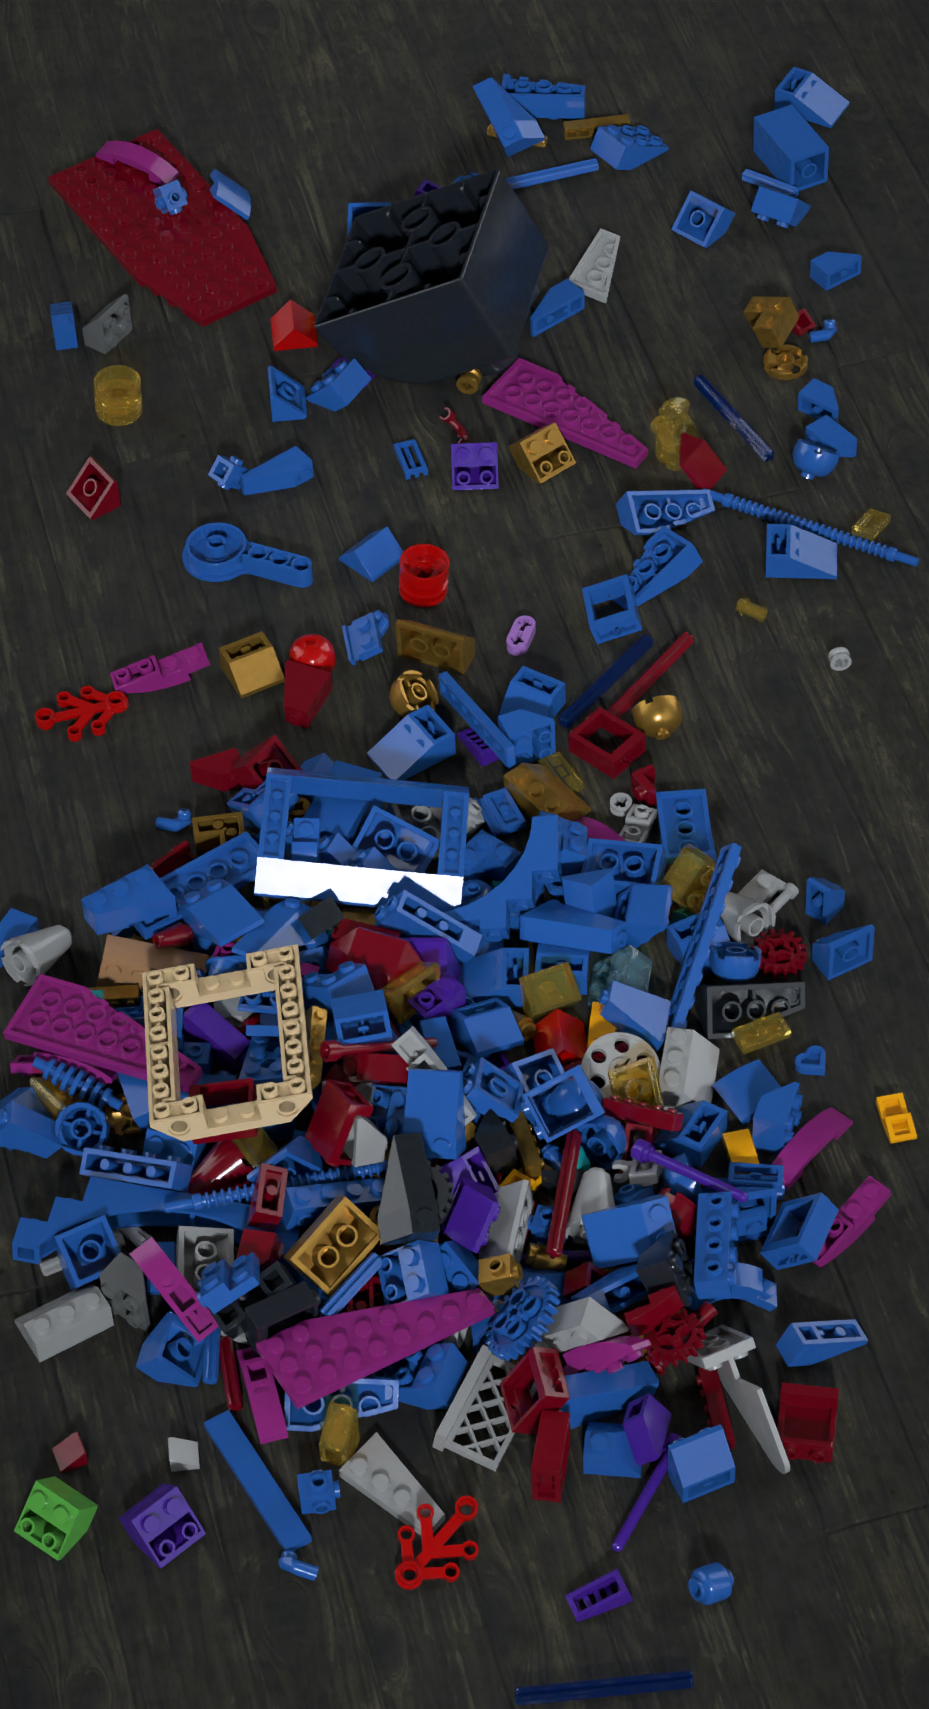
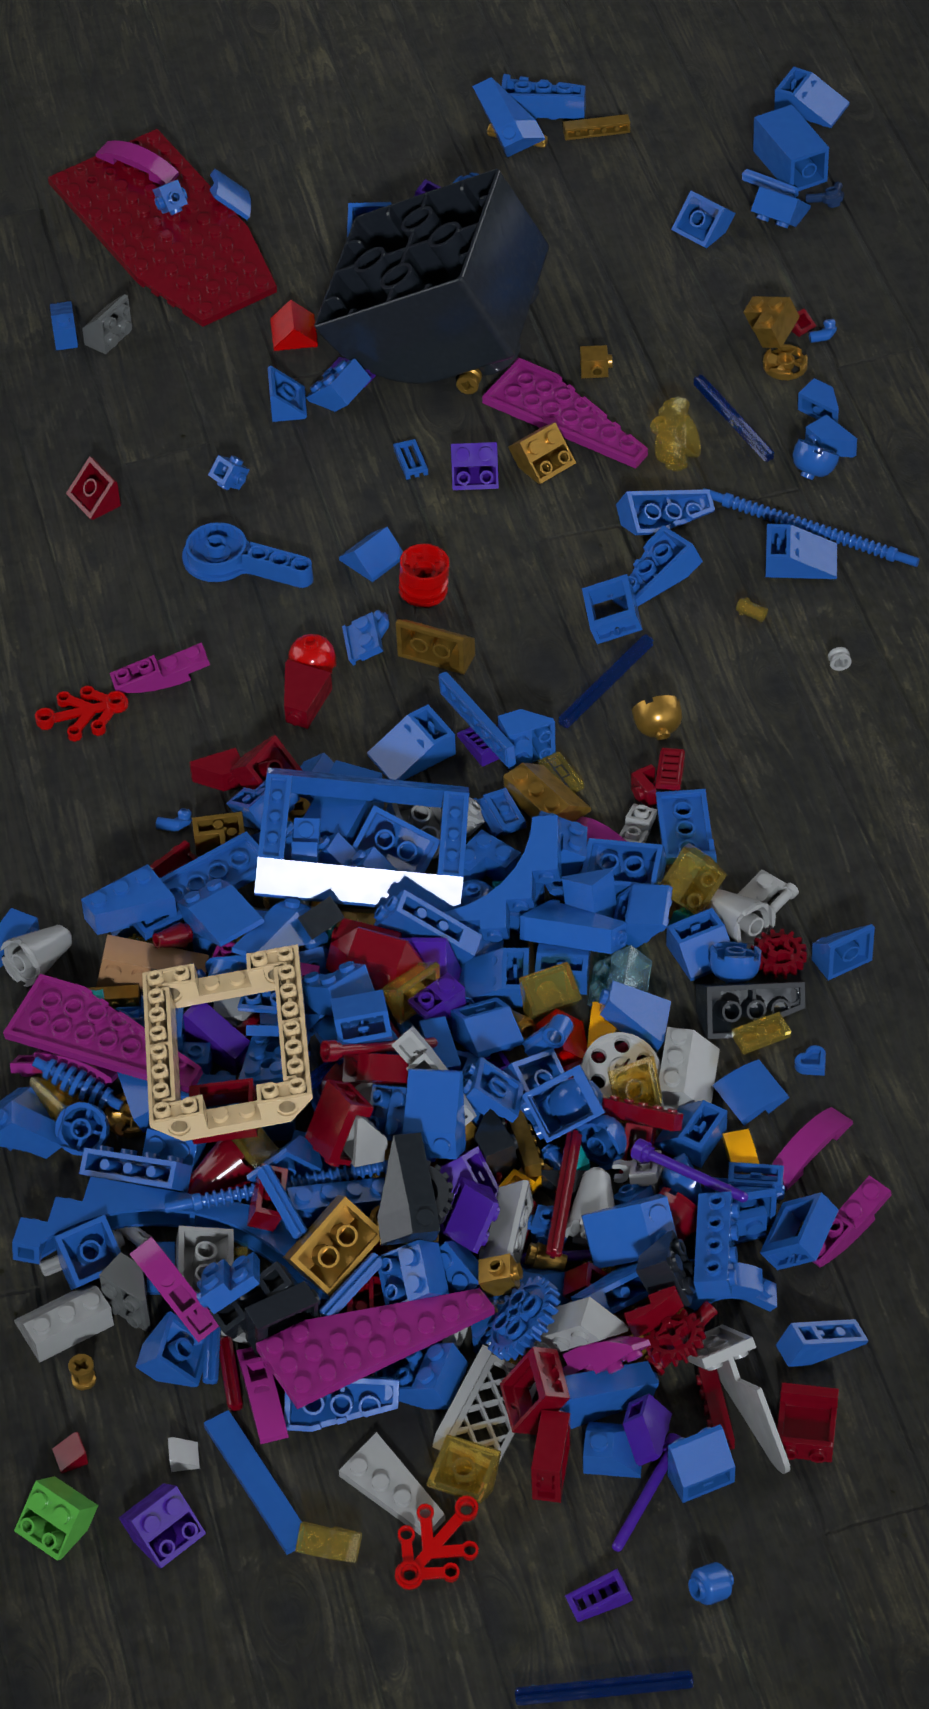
clear yellow wheel [94,365,142,426] -> none
pearl gold slope [219,631,285,699] -> none
dark red slope [237,1228,283,1273] -> none
blue slope [240,446,314,495] -> none
blue arm [279,1550,319,1581] -> none
blue brick [297,1470,341,1515] -> none
pearl gold piece [305,1005,327,1089] -> none
clear yellow slope [319,1401,360,1467] -> none
pearl gold cylinder [389,670,439,718] -> none
dark red piece [439,407,469,444] -> none
blue slope [499,666,566,718] -> none
blue axle [505,158,599,190] -> none
medium lavender beam [506,616,536,656] -> none
blue slope [530,279,585,337] -> none
dark red window [568,707,646,779] -> none
light grey wing [569,228,620,304] -> none
blue slope [590,125,669,170] -> none
dark red axle [607,632,694,718] -> none
light grey bush [610,793,632,817] -> none
blue plate [665,843,742,1037] -> none
dark red slope [679,433,727,490] -> none
blue slope [752,1082,803,1155] -> none
blue slope [805,877,845,925] -> none
blue slope [810,252,862,291] -> none
clear yellow tile [851,508,891,541] -> none
light orange slope [875,1092,917,1144] -> none
none -> pearl gold bush [68,1354,96,1391]
none -> blue axle [256,1164,307,1239]
none -> clear yellow slope [295,1521,362,1563]
none -> clear yellow slope [427,1434,501,1503]
none -> blue piece [523,1014,574,1057]
none -> pearl gold brick [580,345,613,378]
none -> dark red slope [655,748,685,790]
none -> dark blue piece [806,182,844,208]

